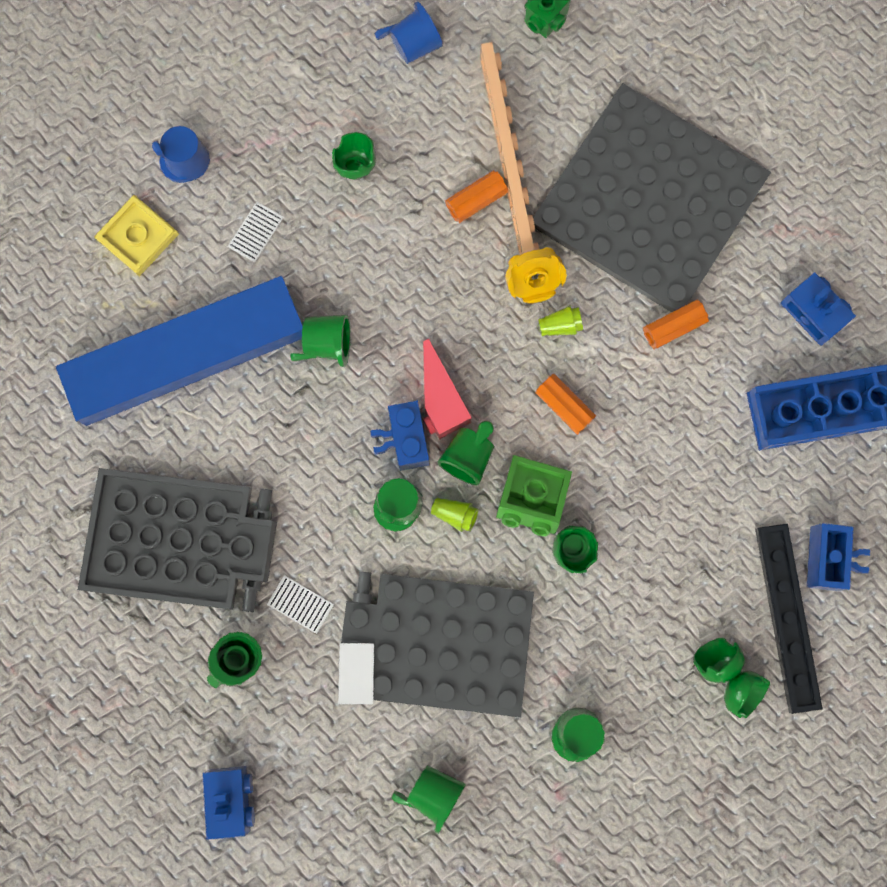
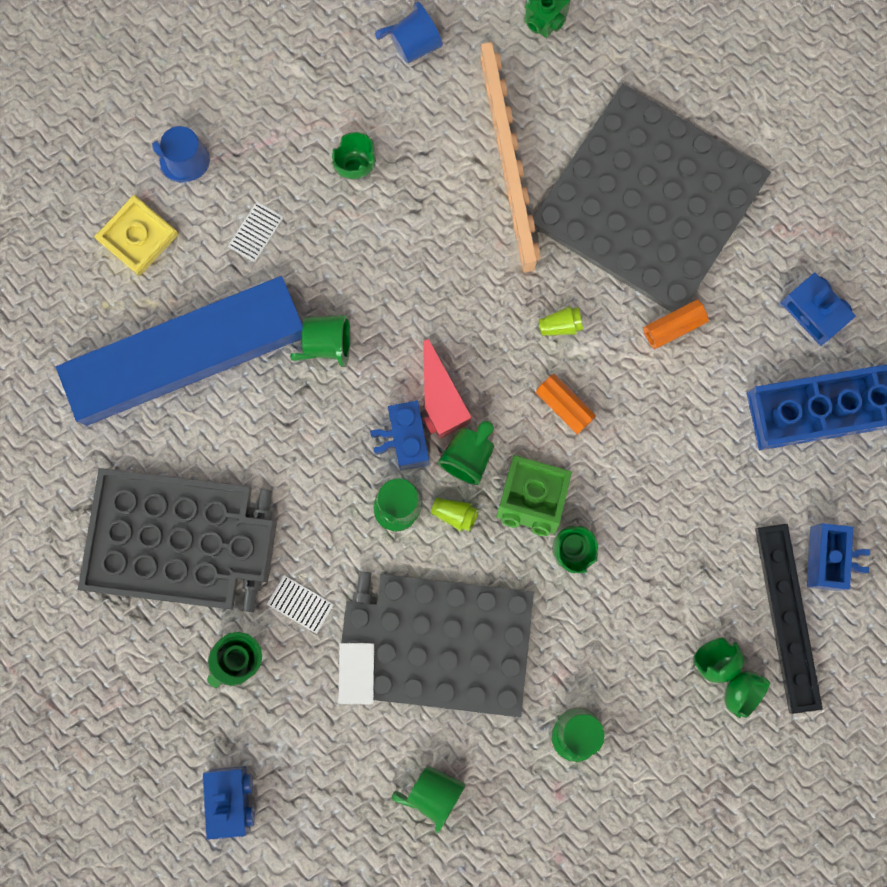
orange axle [445,170,508,223] -> none
yellow plate [505,247,567,303] -> none

